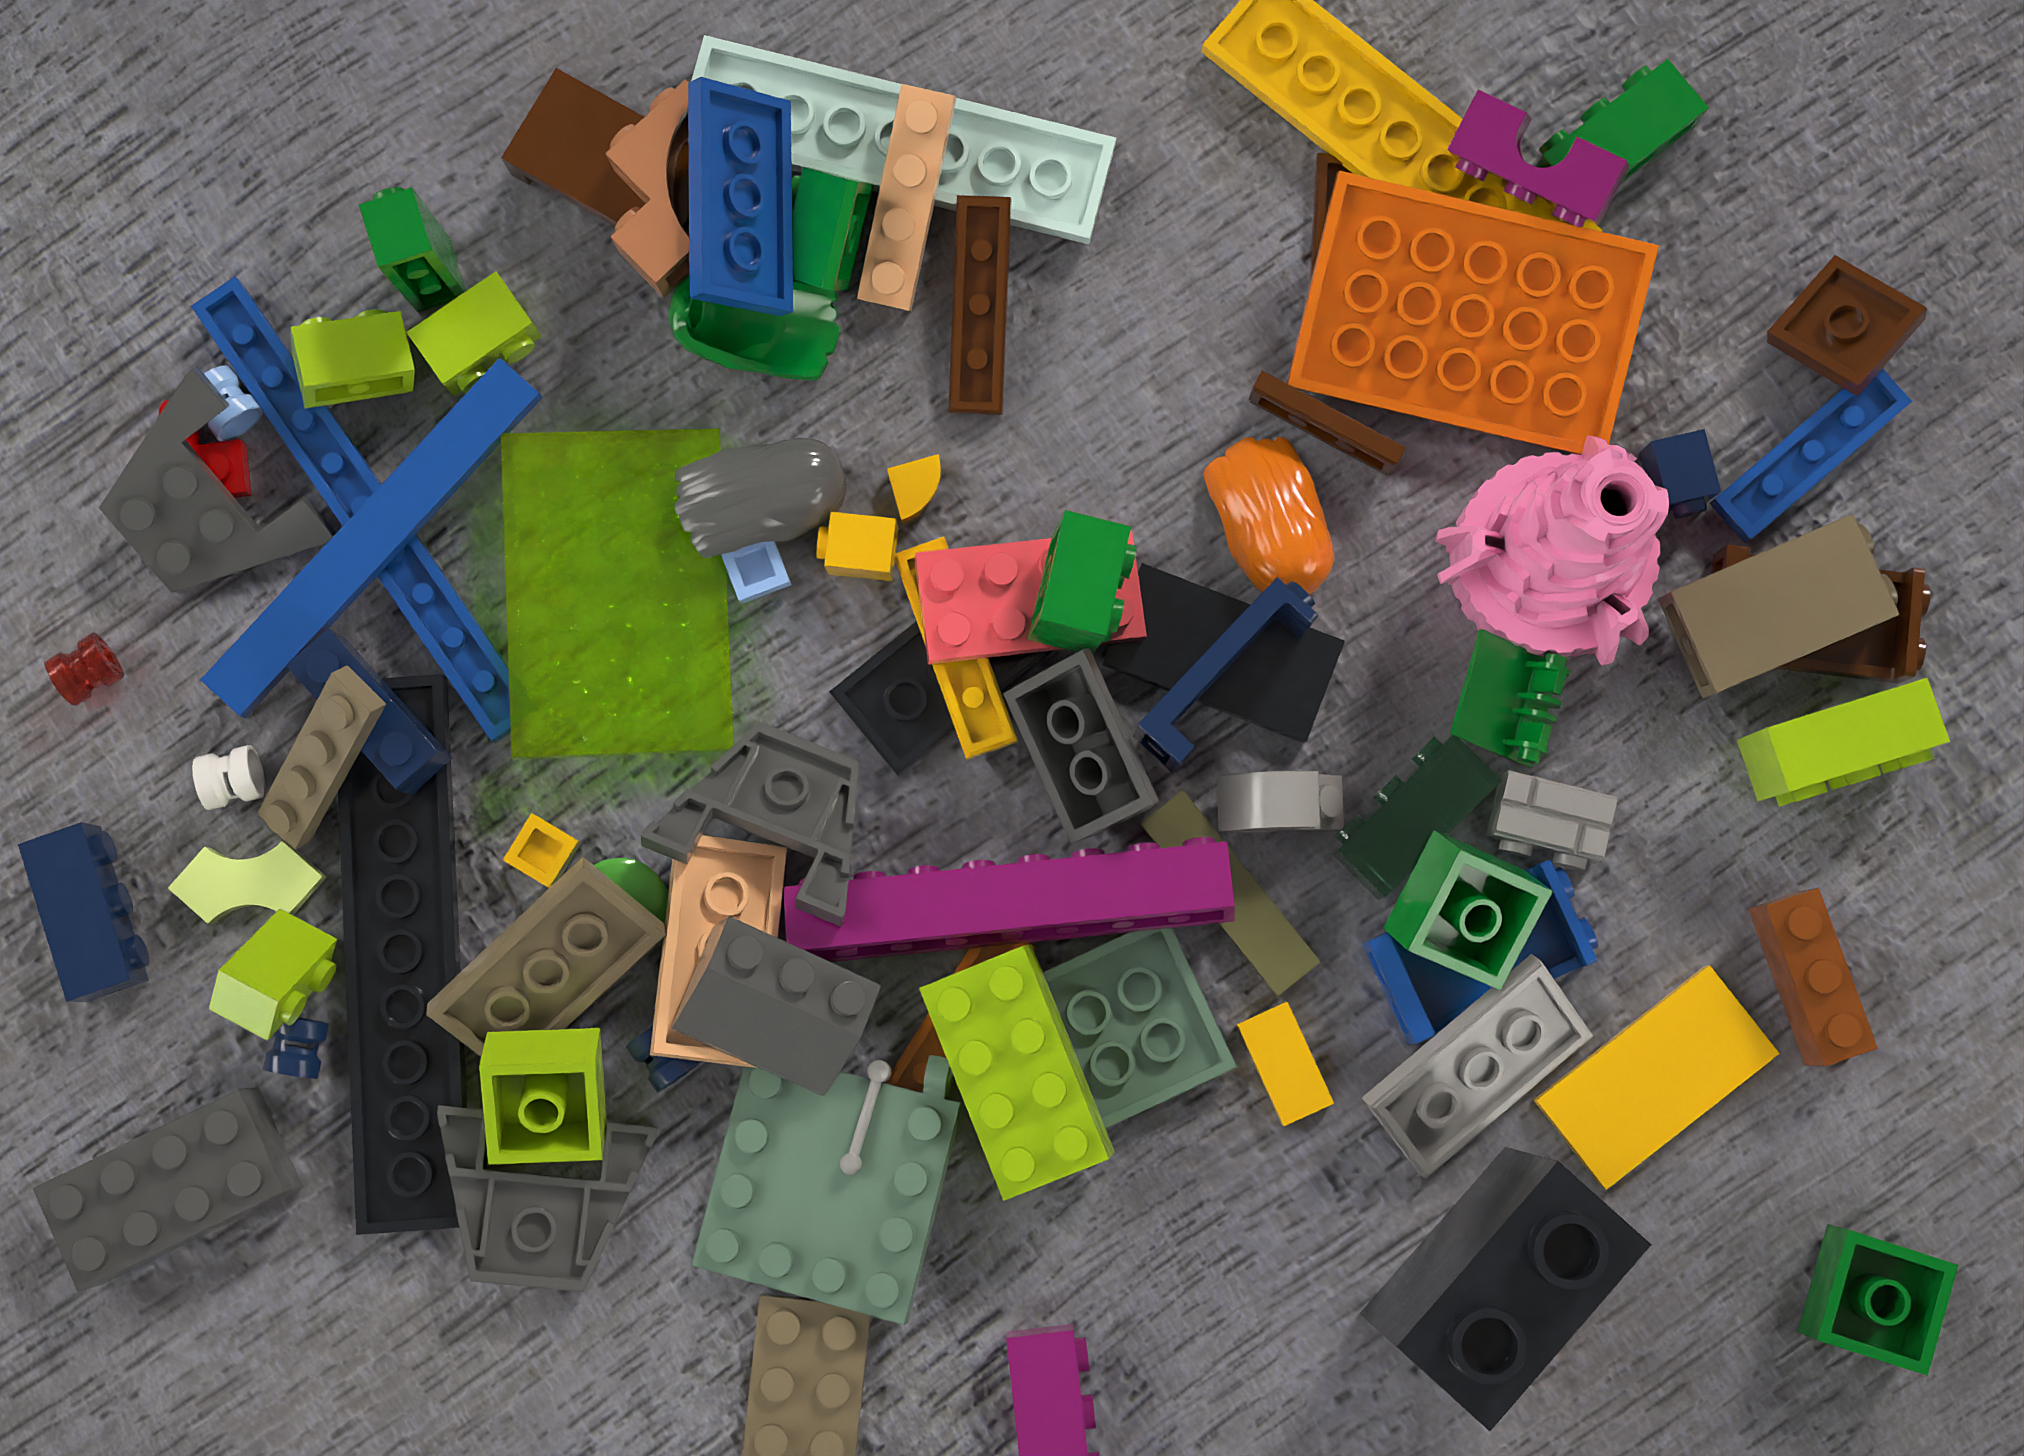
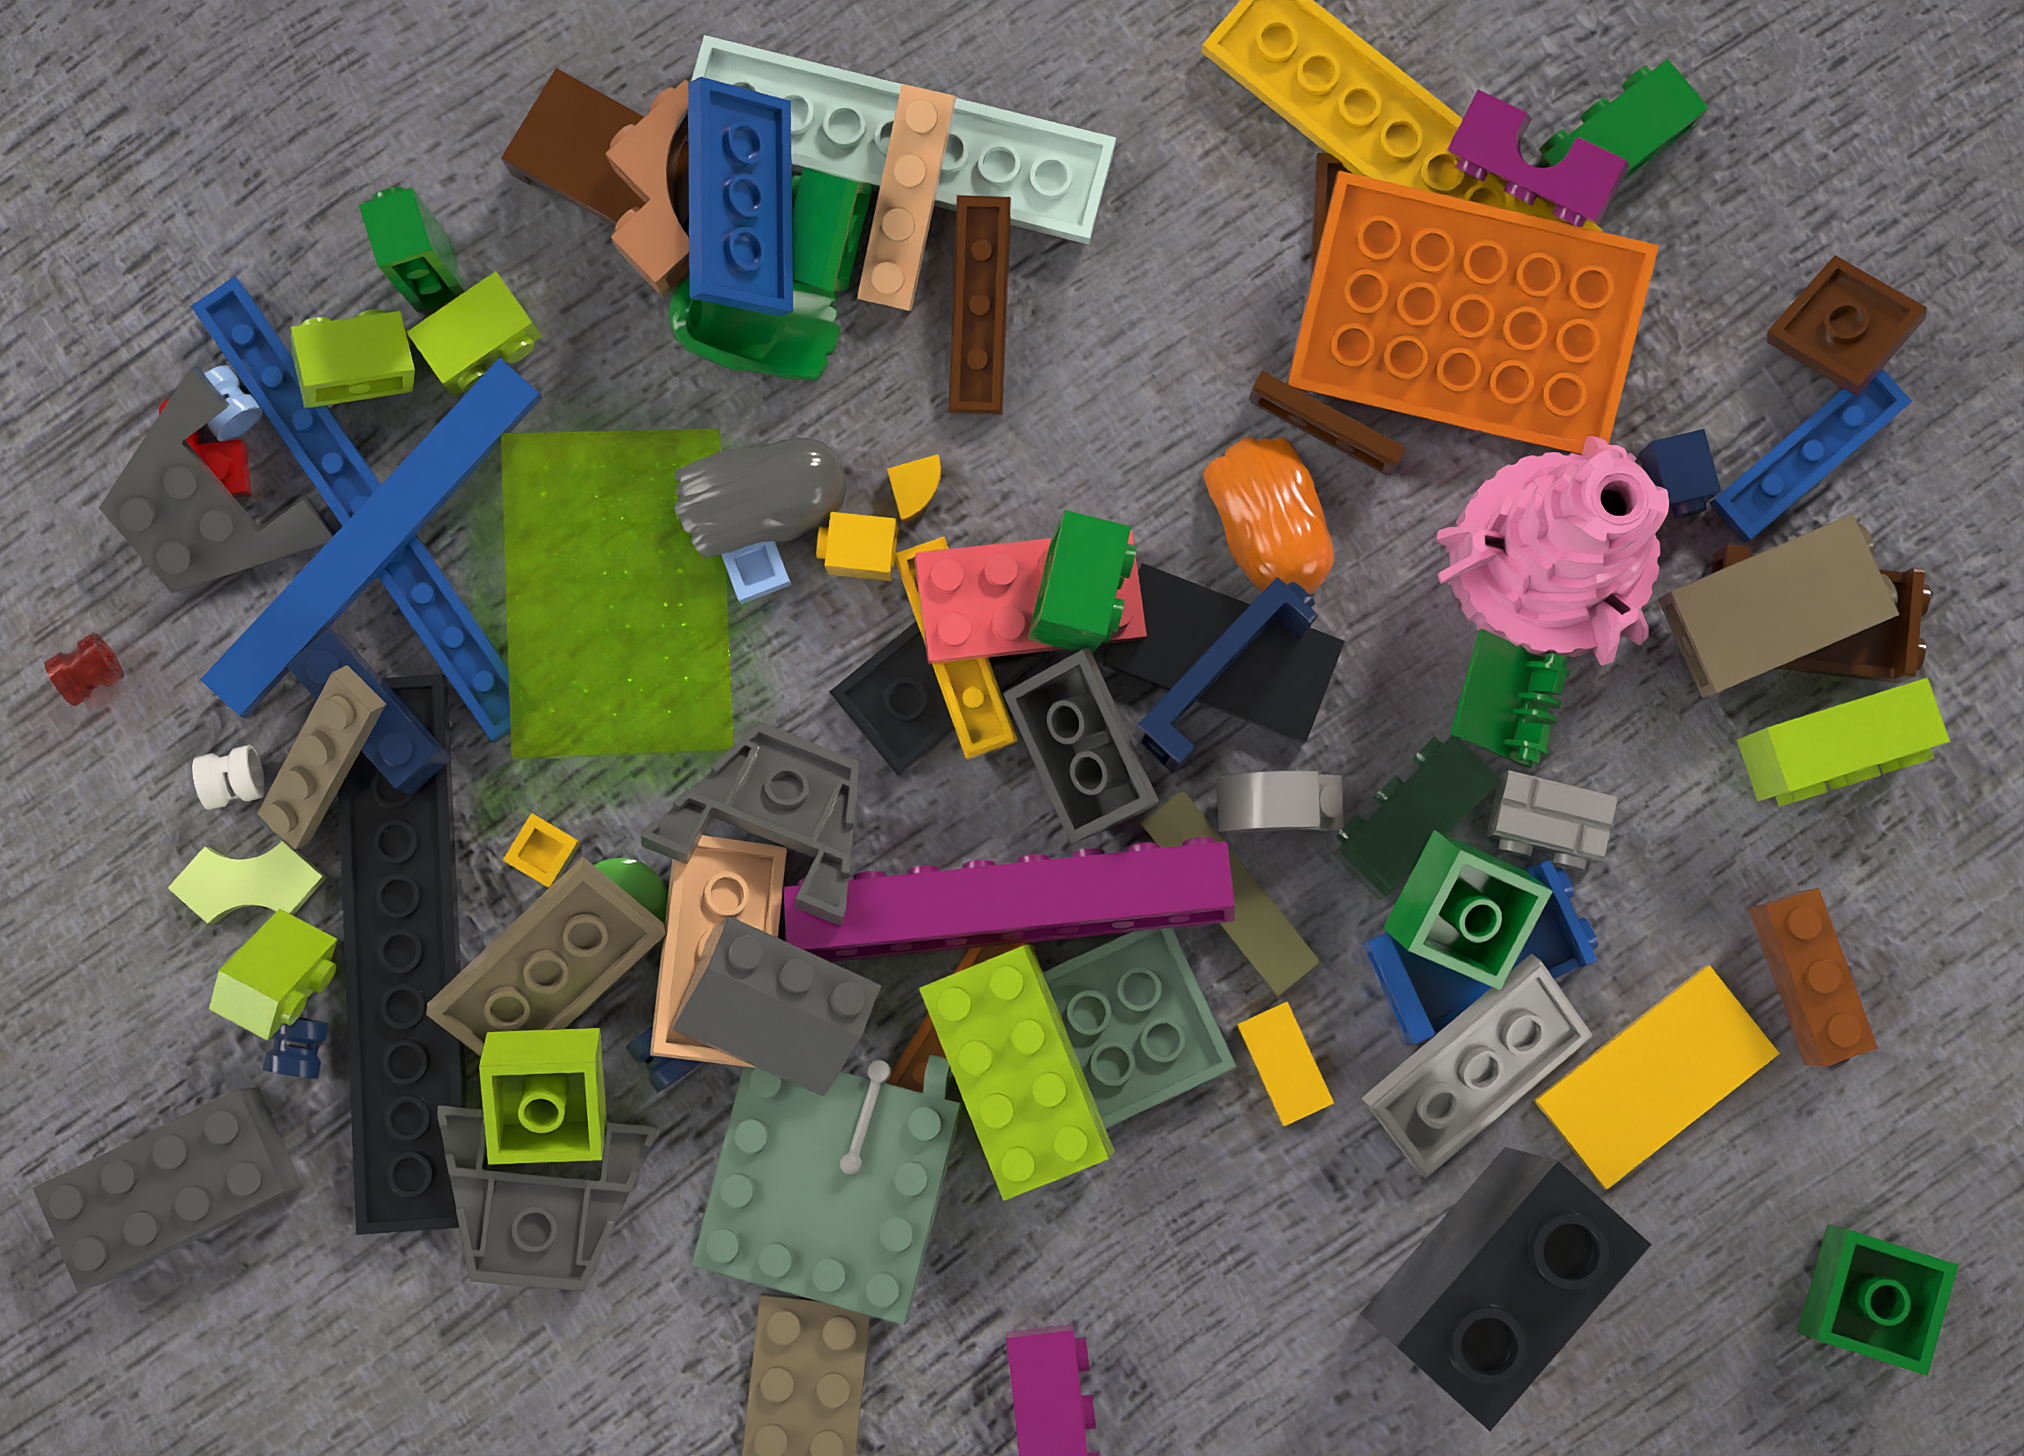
dark blue brick [18,822,149,1002] -> none

